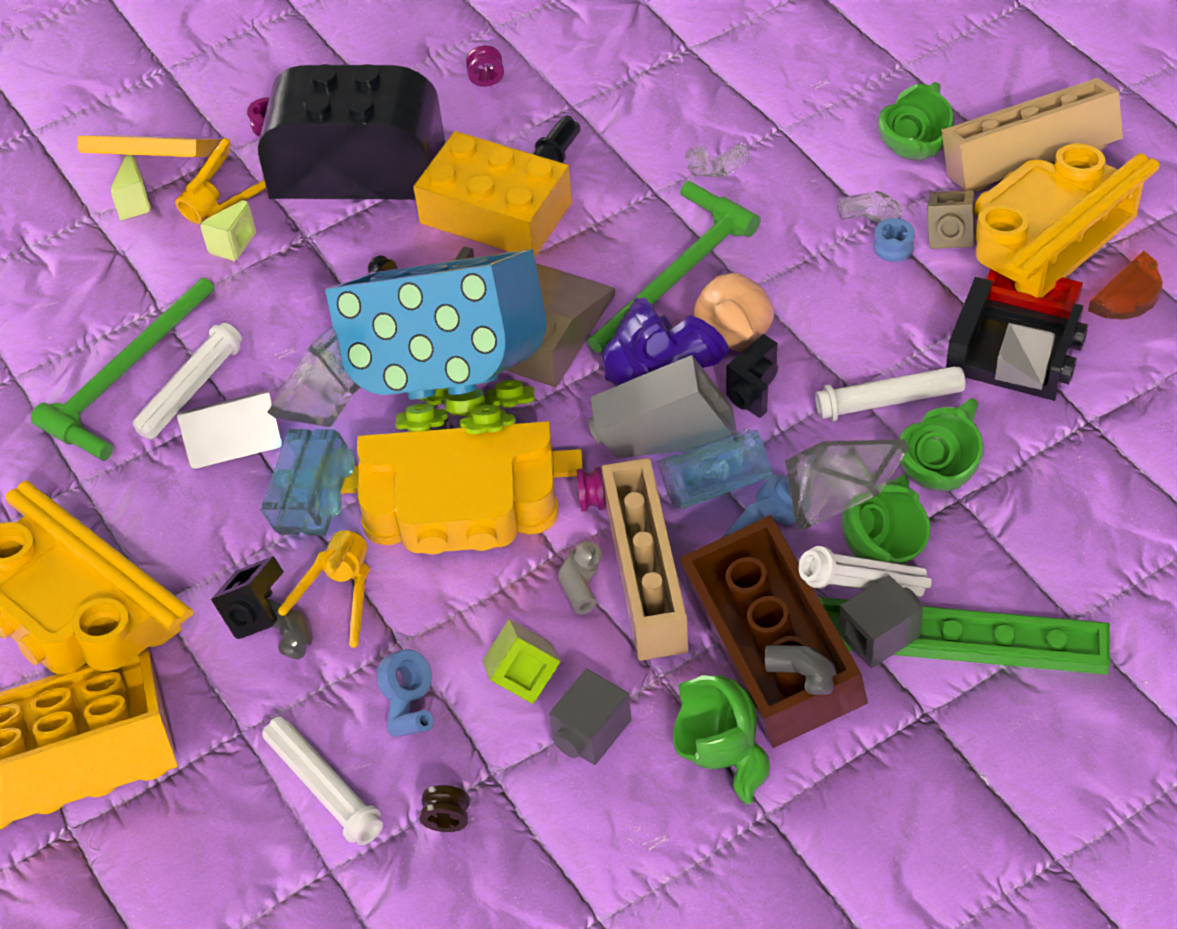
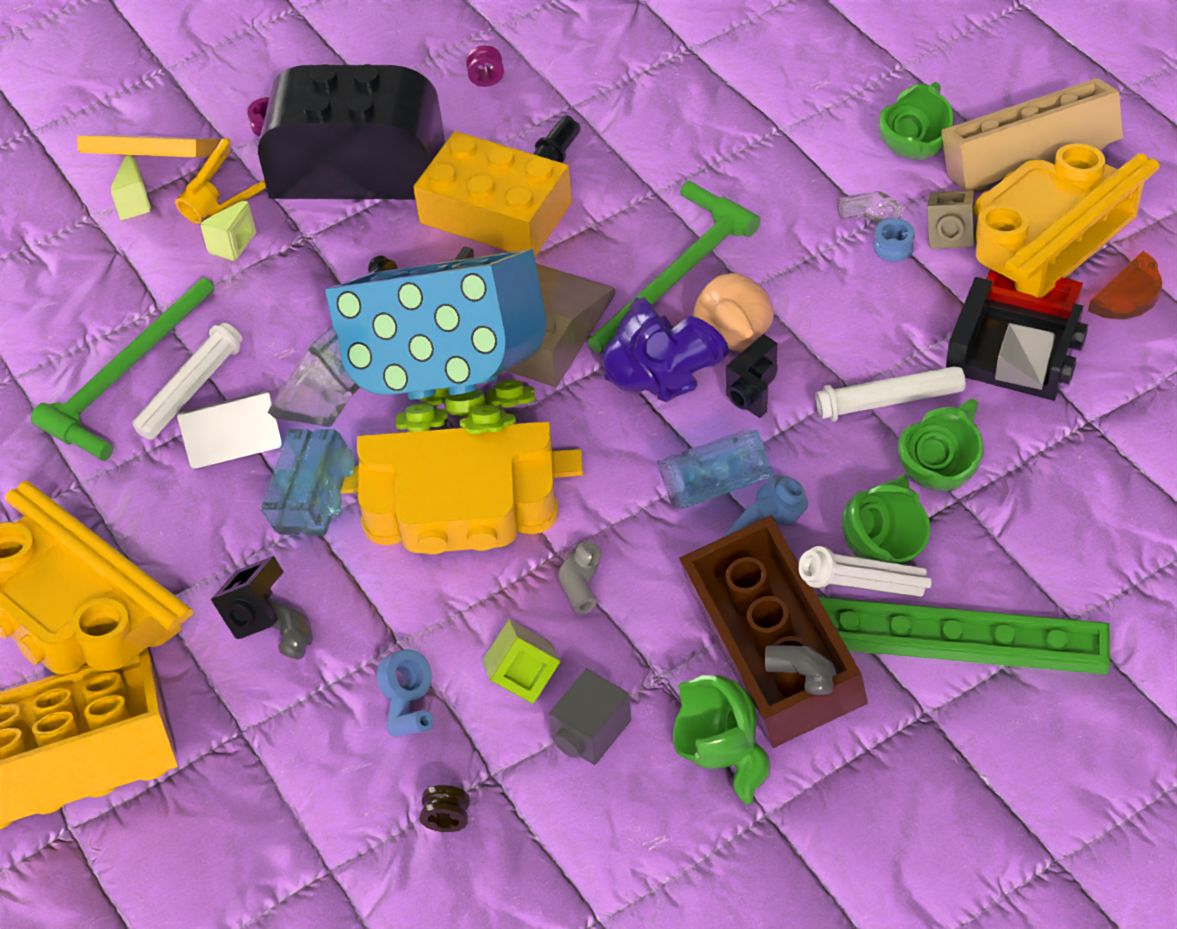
white axle [262,716,383,845] -> none
yellow plant [278,530,370,648] -> none
magenta bush [577,467,605,512] -> none
light grey slope [589,355,739,458] -> none
tan brick [601,458,689,661] -> none
clear arm [685,142,750,177] -> none
clear slope [785,439,910,531] -> none
dark grey brick [839,574,923,669] -> none

